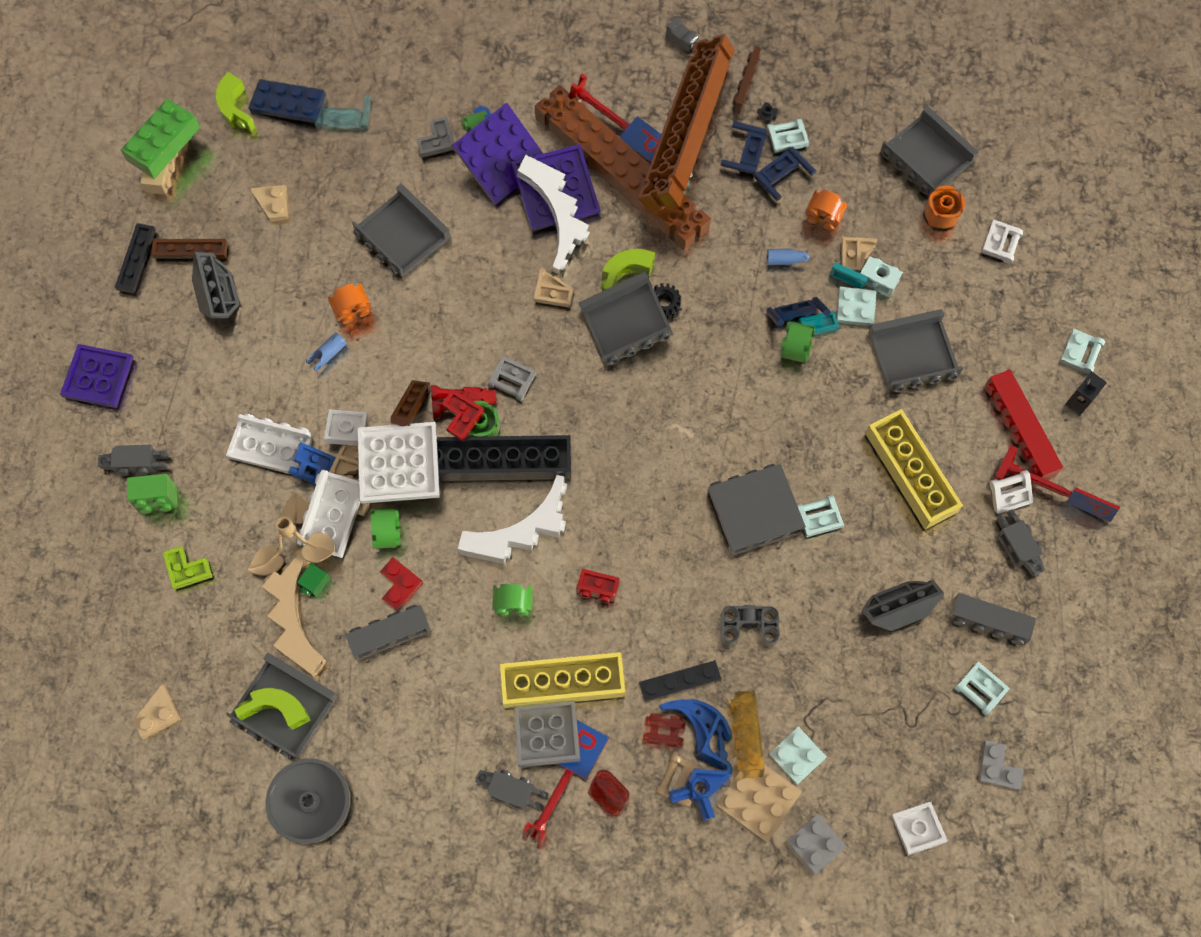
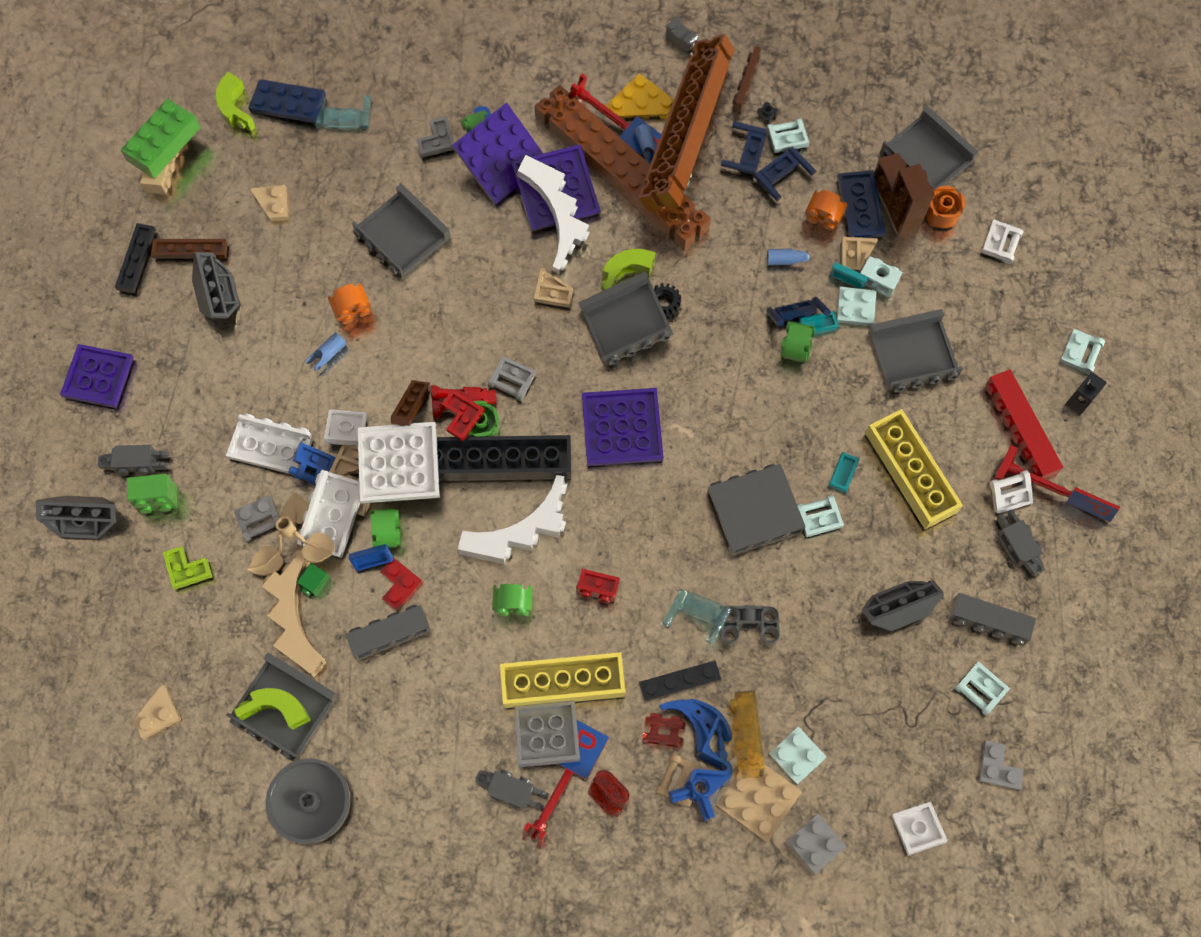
none -> dark grey wedge [35,496,116,539]
none -> light grey plate [234,495,280,542]
none -> blue tile [349,544,393,571]
none -> dark purple plate [582,388,664,466]
none -> yellow plate [605,73,674,120]
none -> medium blue piece [634,124,657,164]
none -> clear light blue plate [662,589,731,645]
none -> teal tile [828,452,860,494]
none -> dark blue plate [837,170,886,238]
none -> reddish brown brick [874,153,934,237]

